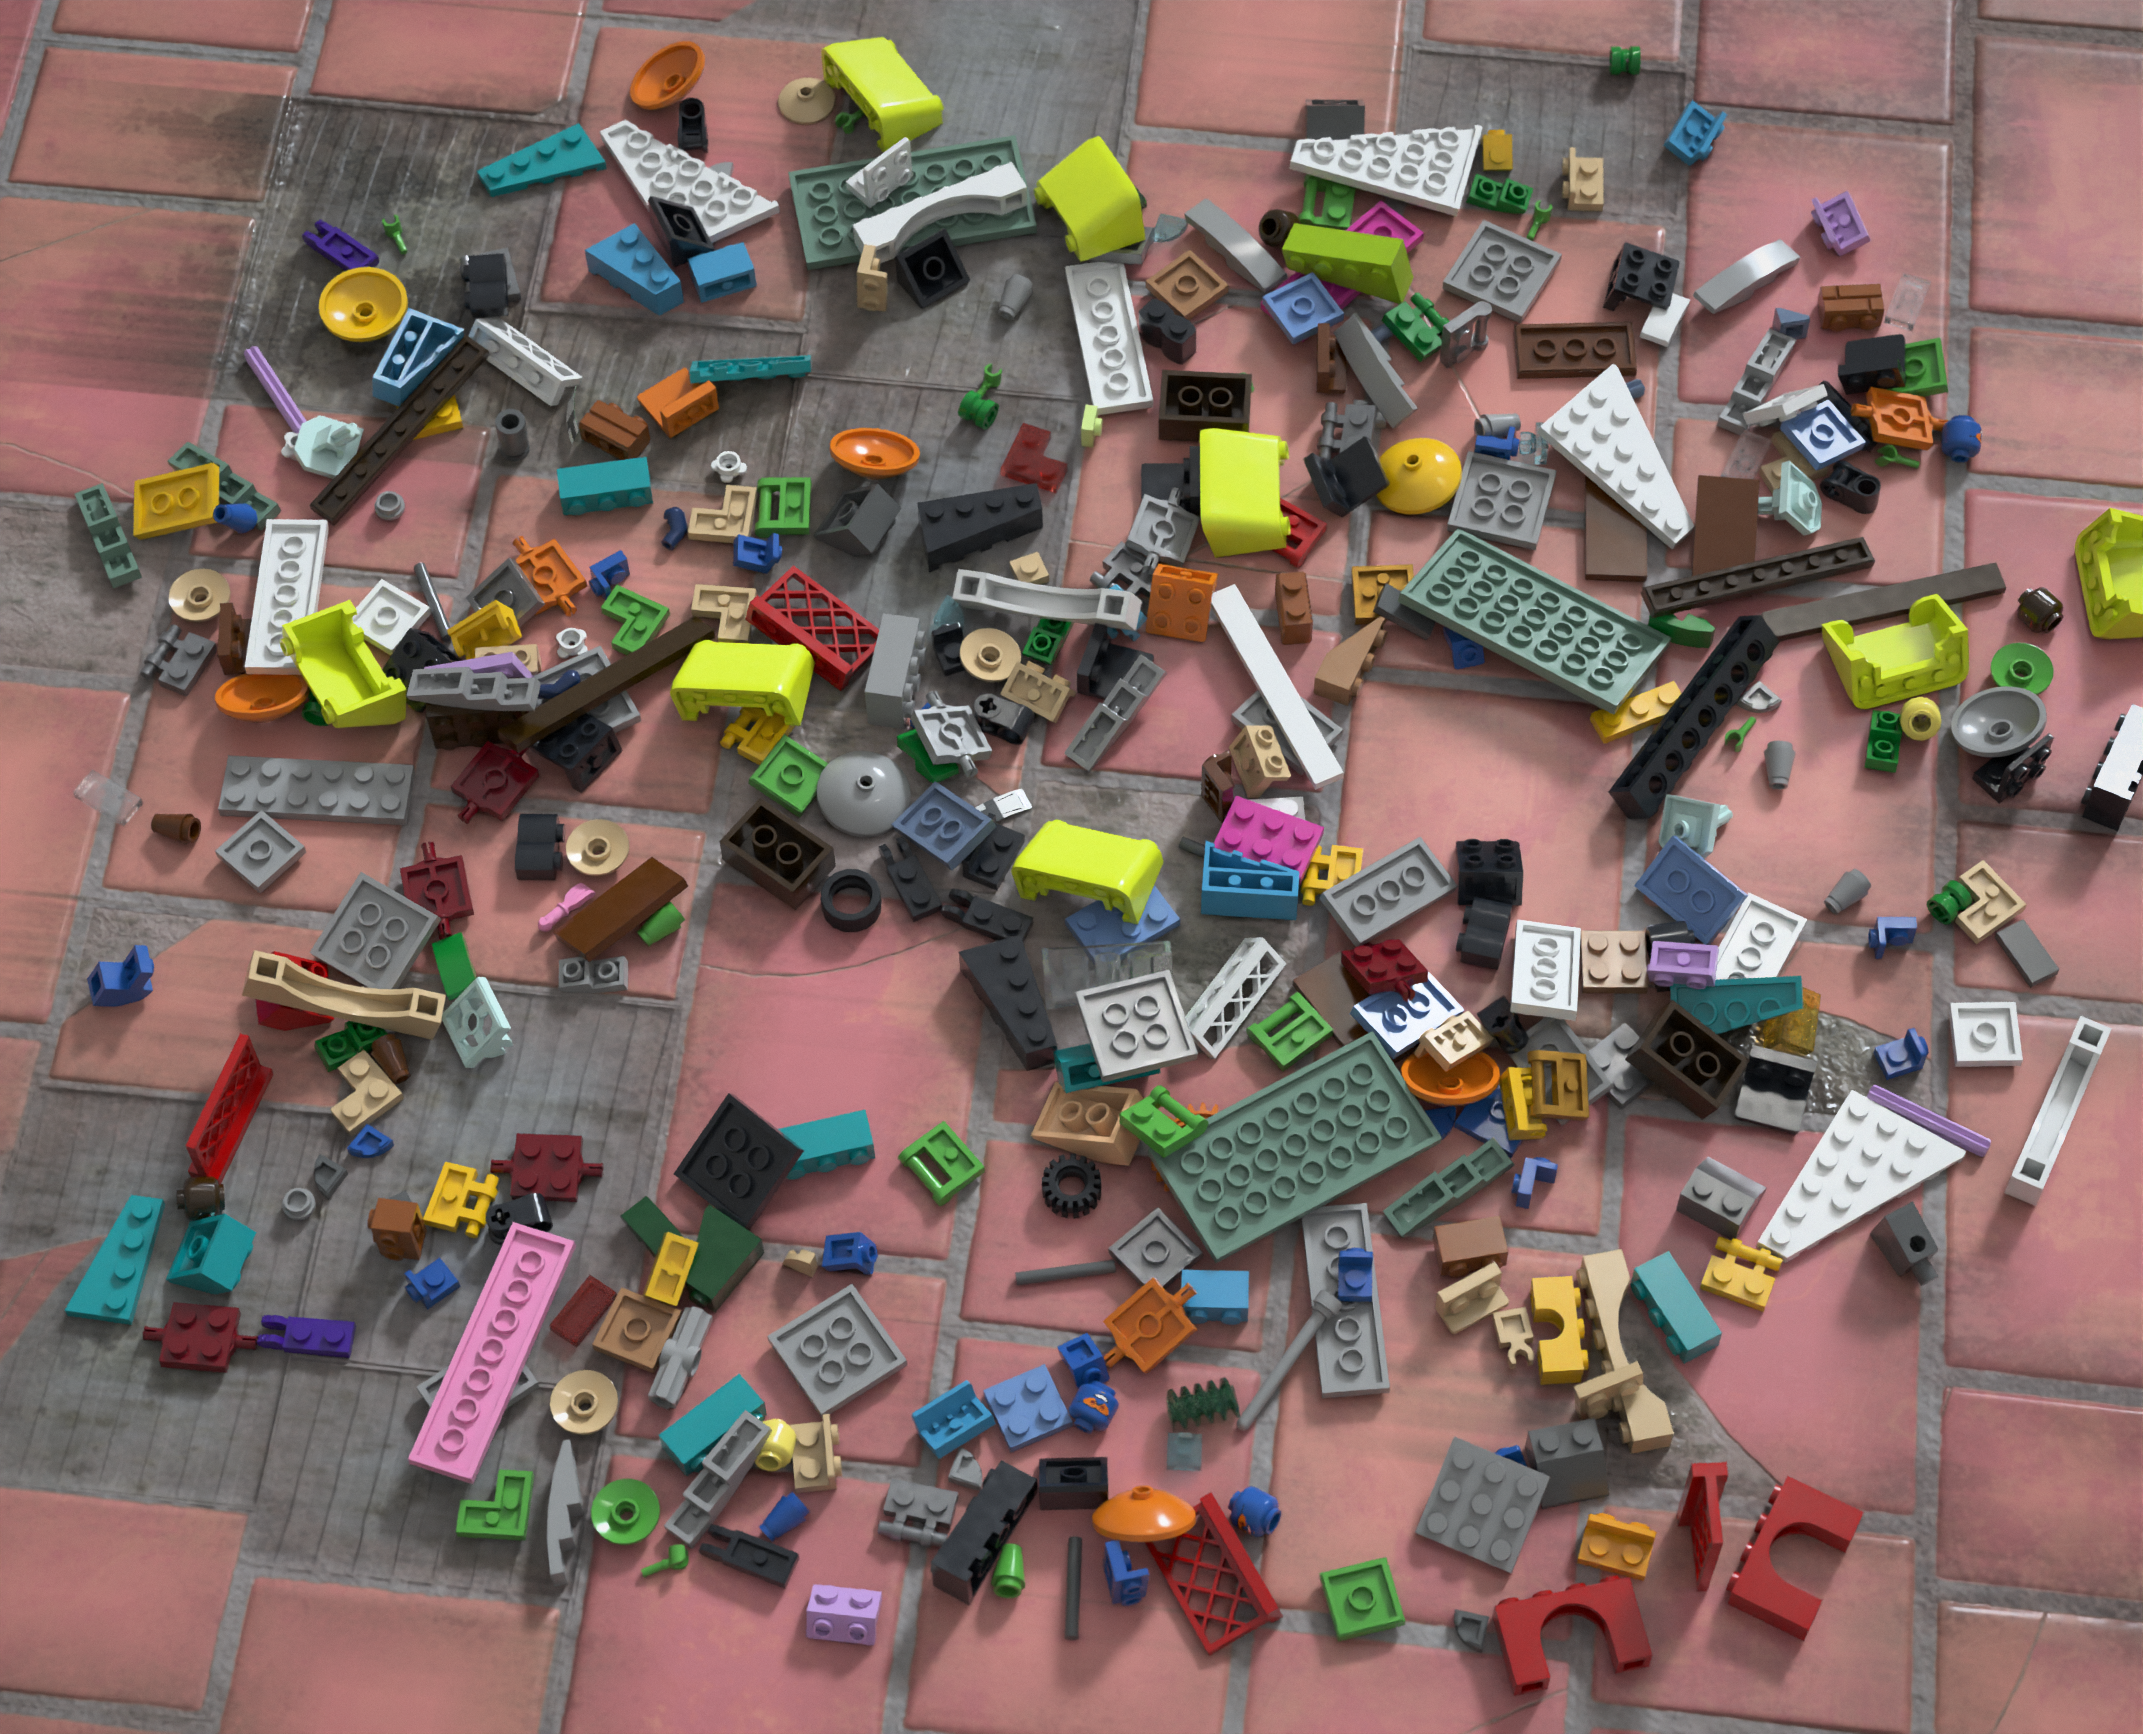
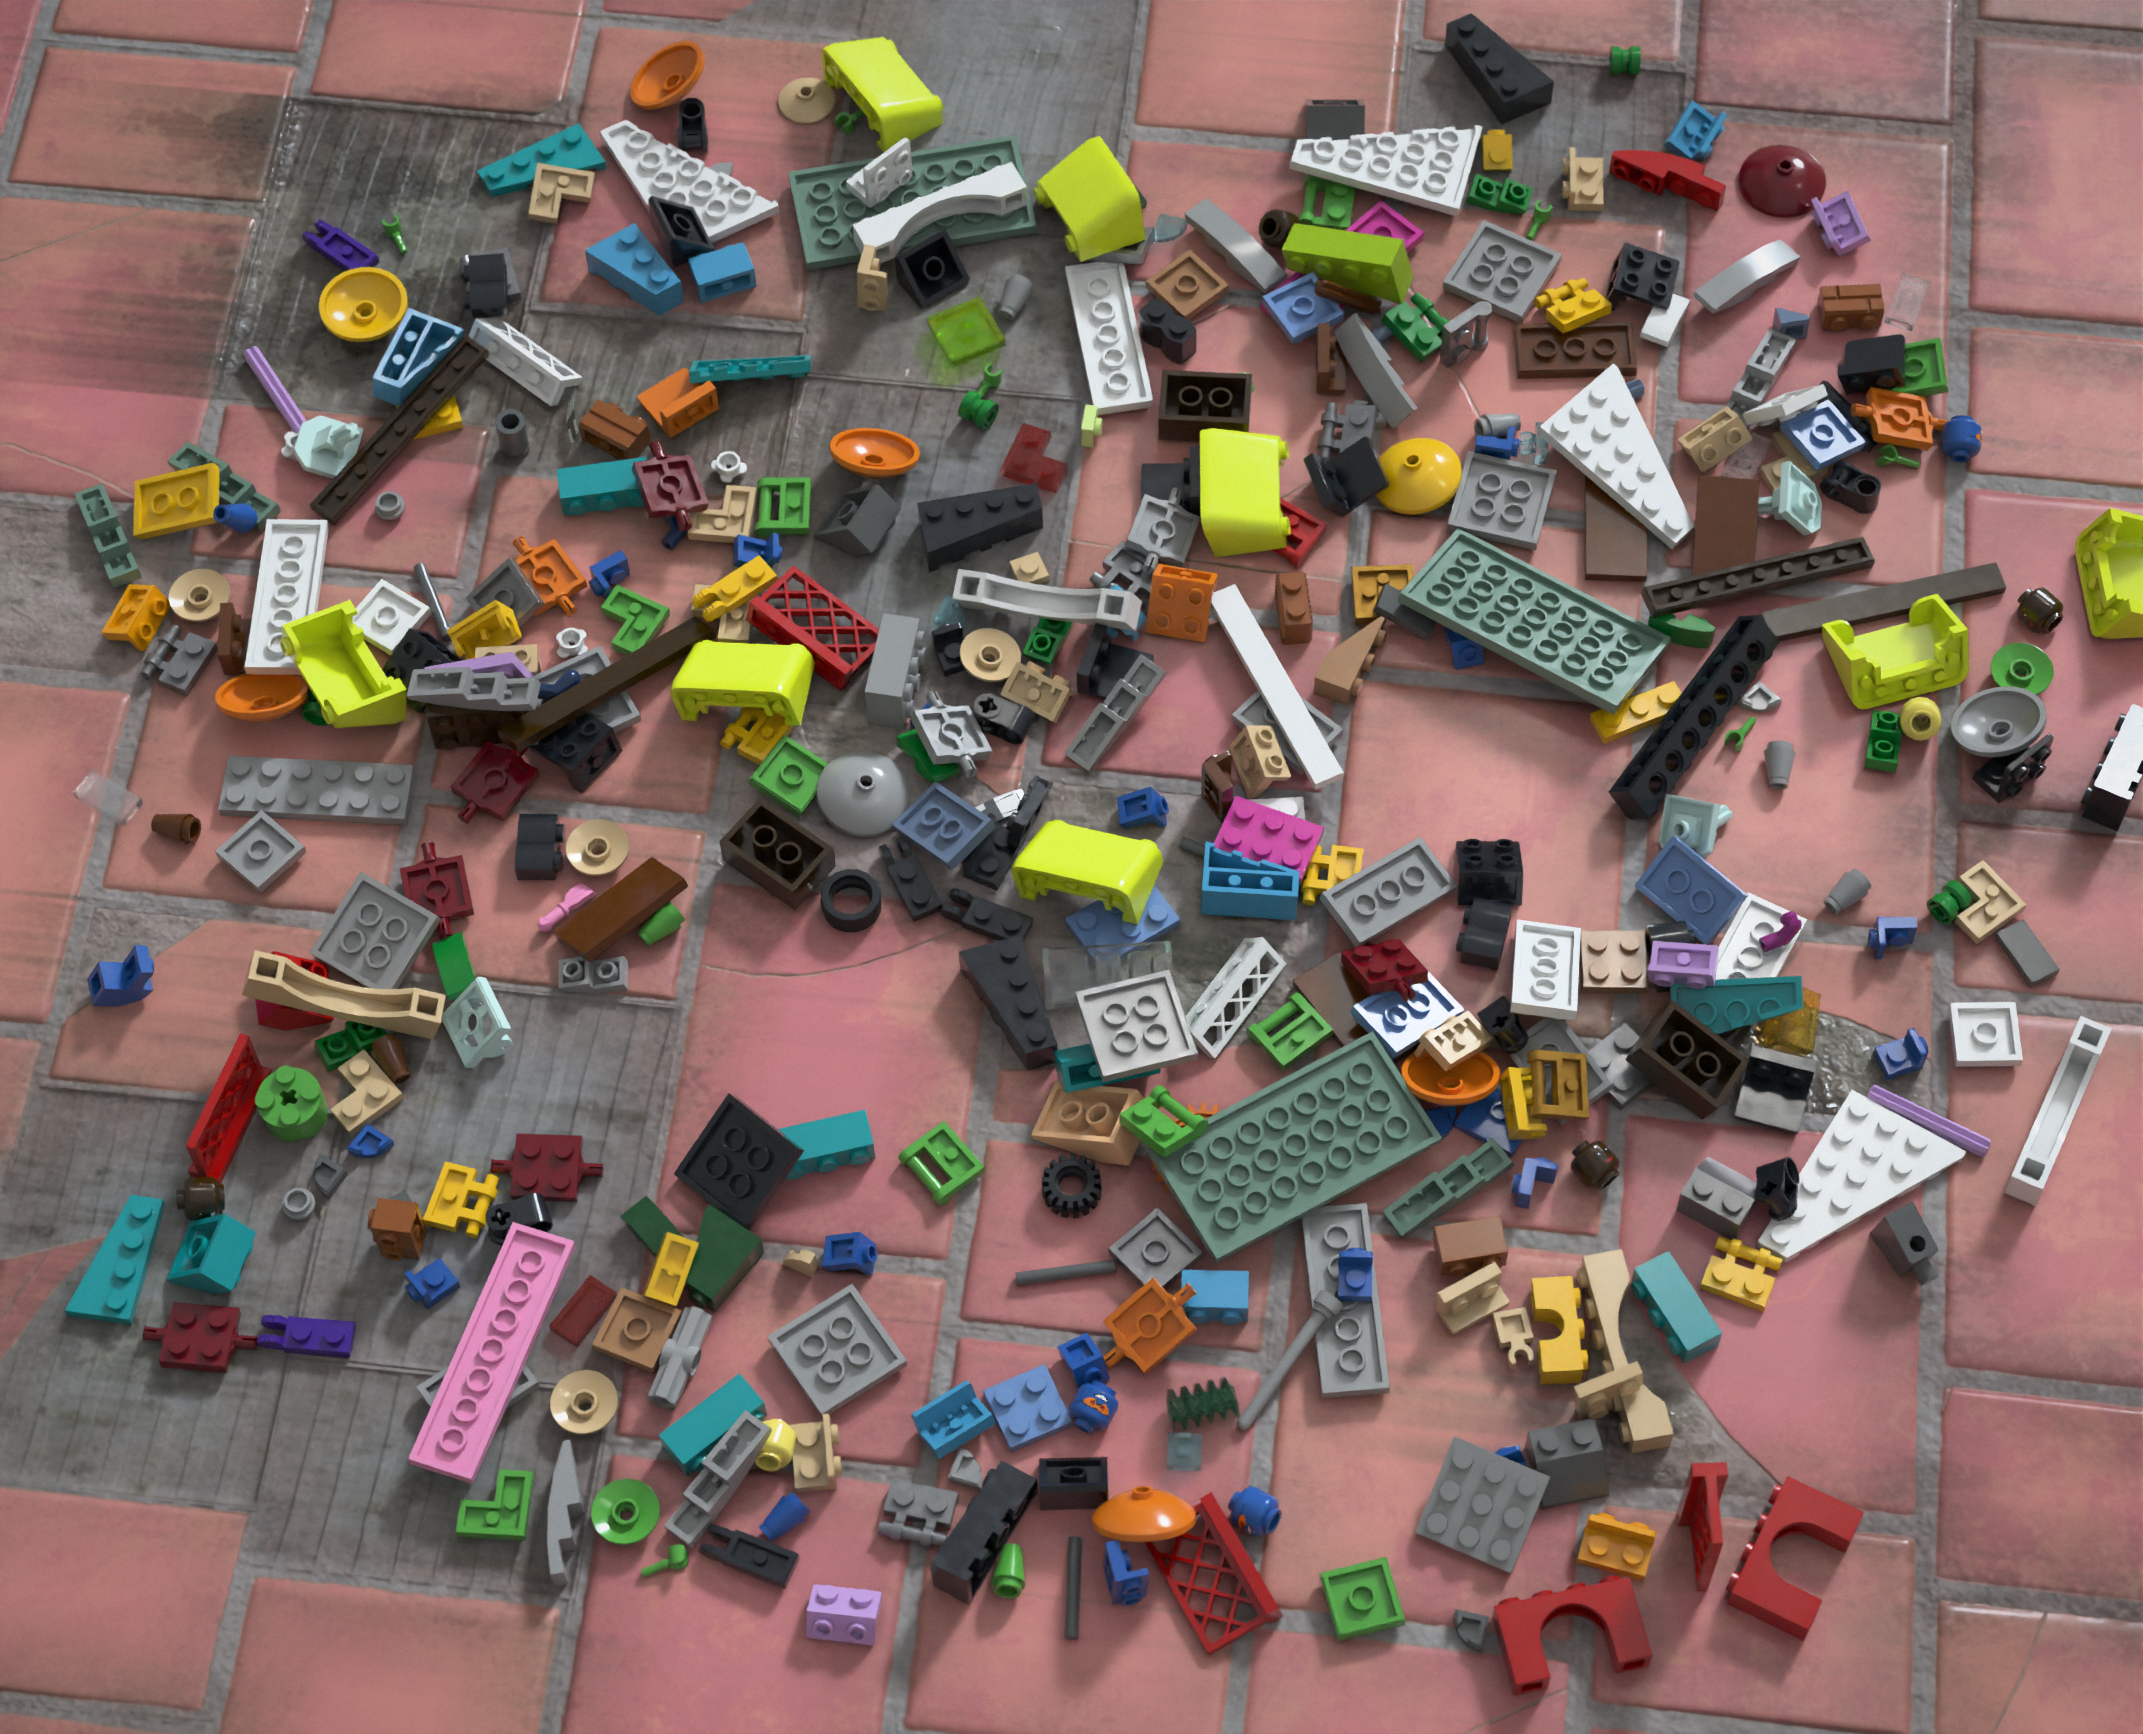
none -> light orange bracket [101,584,171,651]
none -> bright green brick [255,1065,328,1142]
none -> tan plate [528,163,595,224]
none -> dark red plate [632,440,709,531]
none -> yellow hinge [691,555,778,622]
none -> clear neon green plate [927,296,1006,367]
none -> black hinge [1006,775,1053,848]
none -> blue bracket [1117,787,1169,830]
none -> reddish brown axle [1314,279,1382,314]
none -> black wedge [1445,13,1554,125]
none -> yellow plate [1534,278,1612,334]
none -> dark brown head [1571,1140,1620,1190]
none -> red slope [1609,150,1726,211]
none -> tan bracket [1677,406,1752,472]
none -> dark red dish [1738,145,1826,218]
none -> black piece [1755,1157,1800,1221]
none -> magenta arm [1759,911,1802,953]

